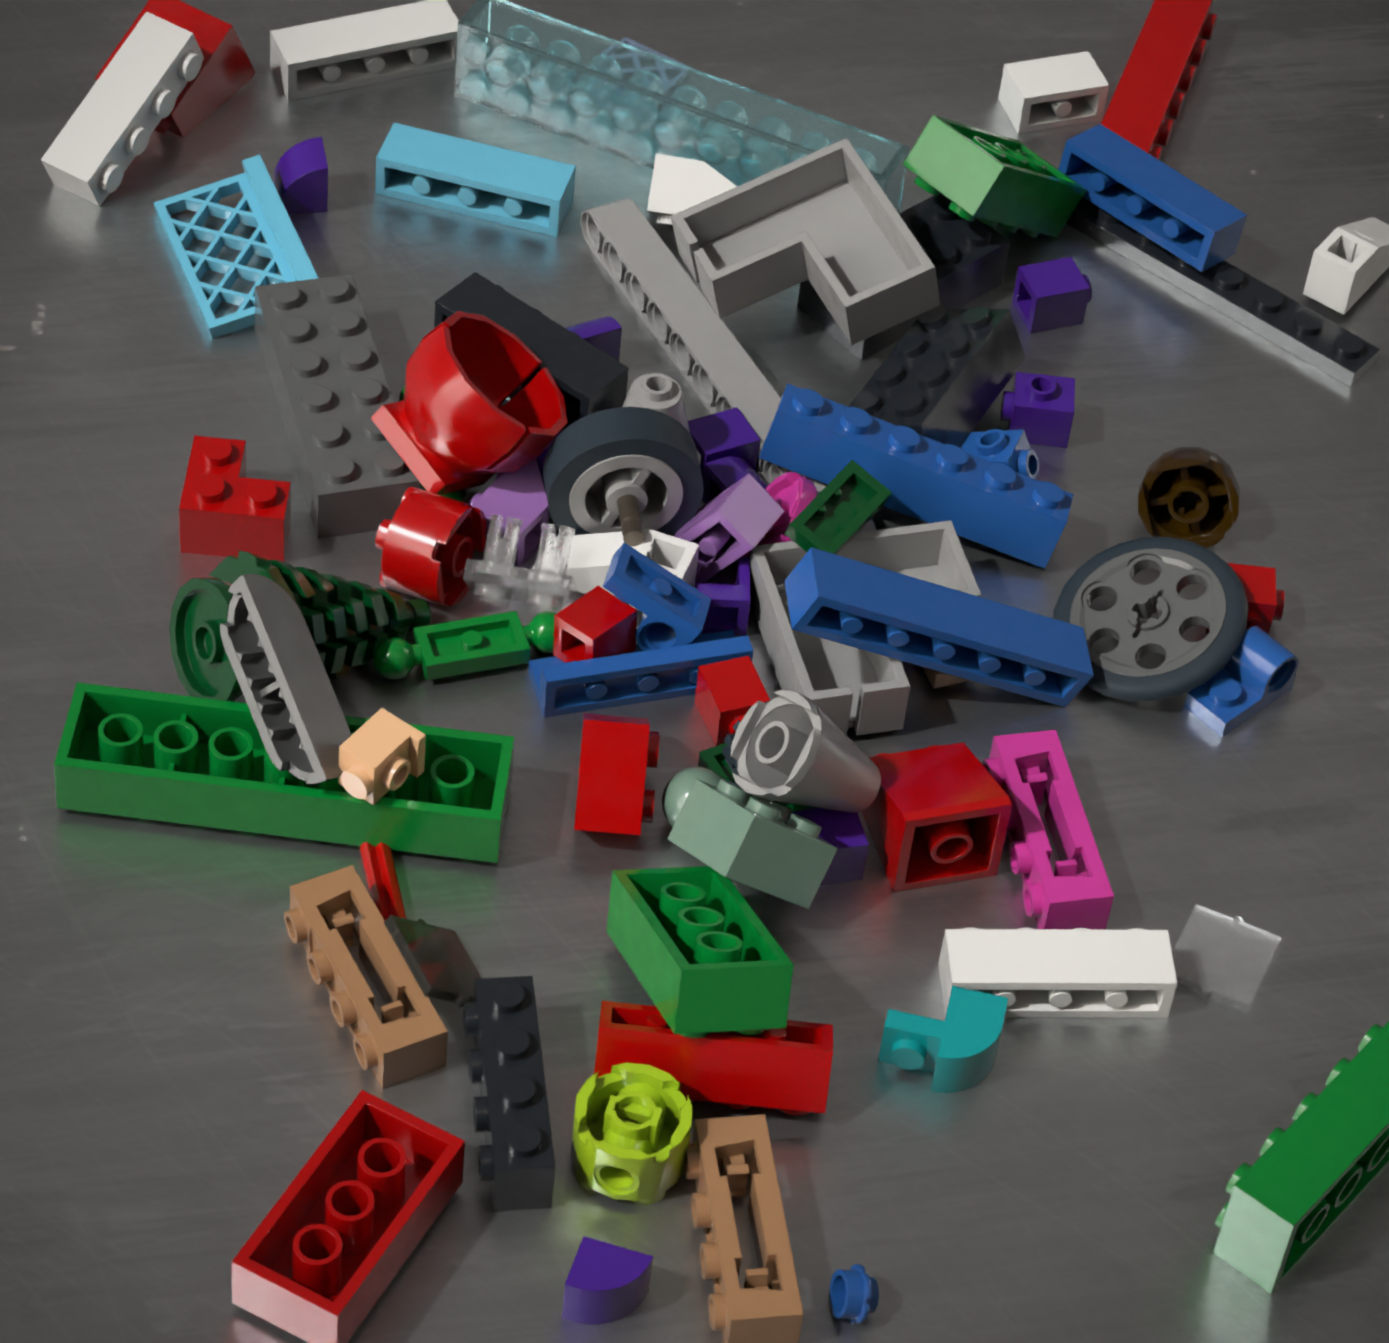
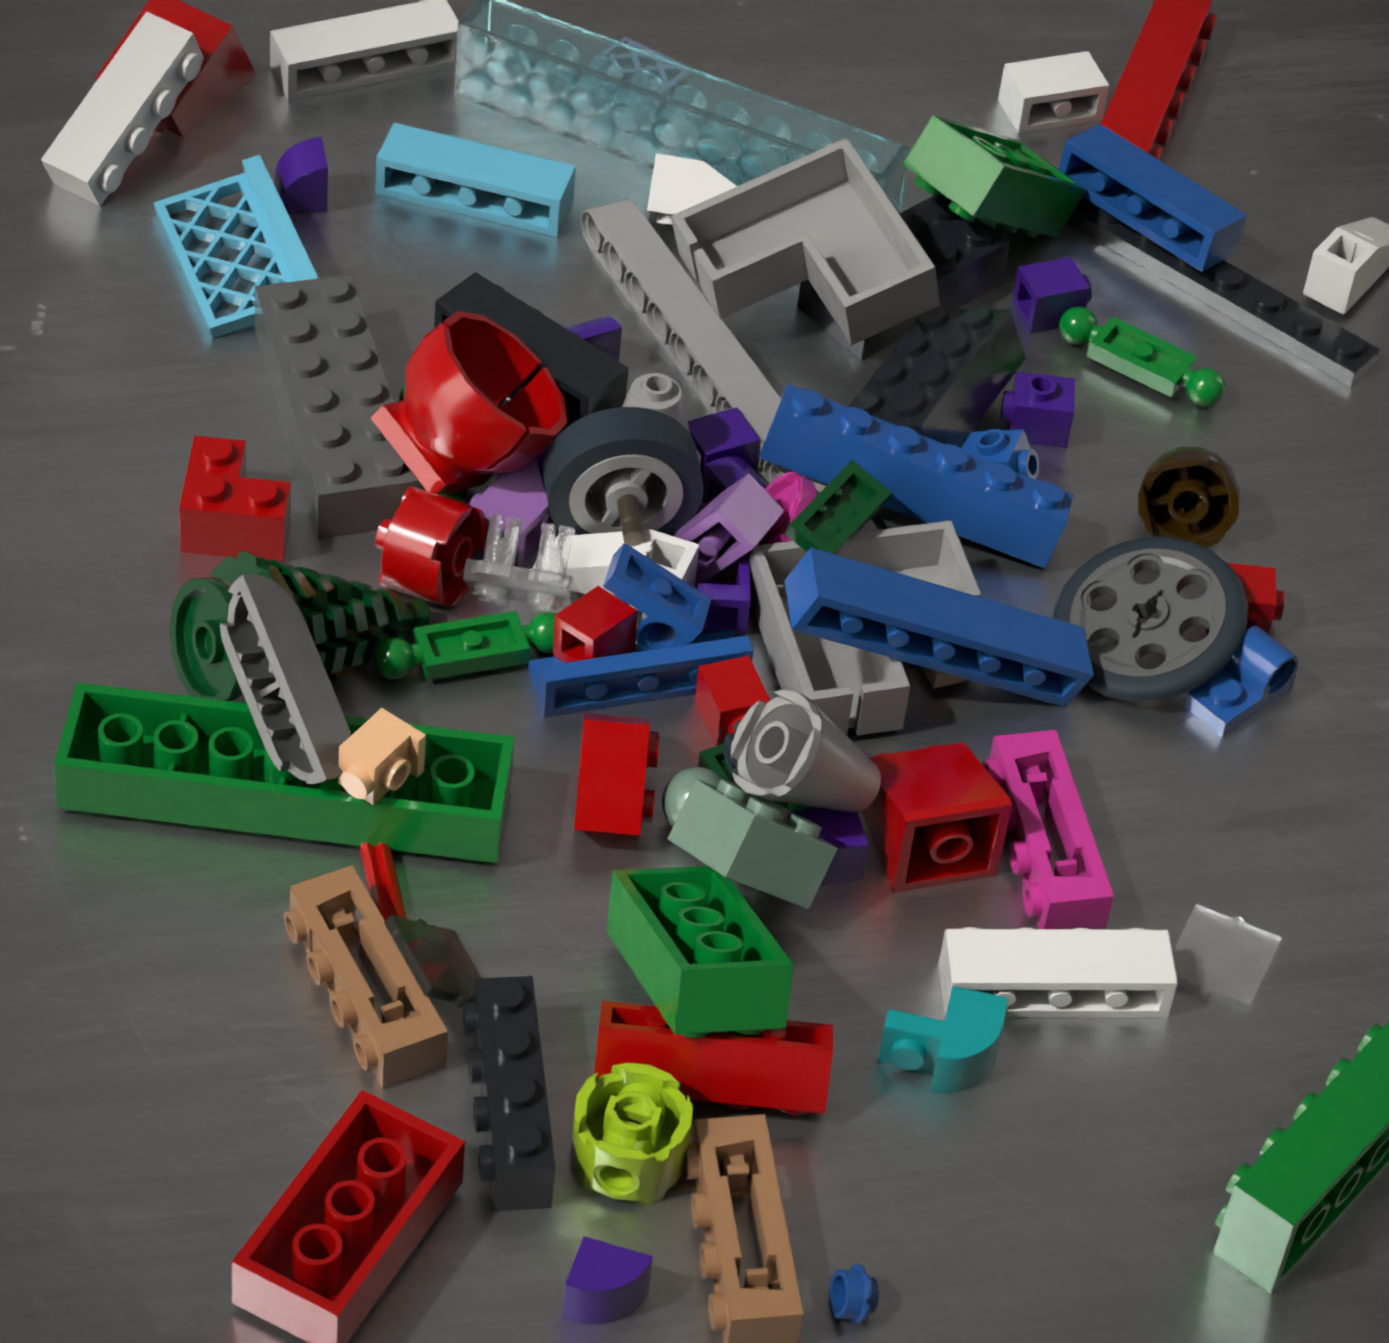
none -> green plate [1059,307,1226,407]

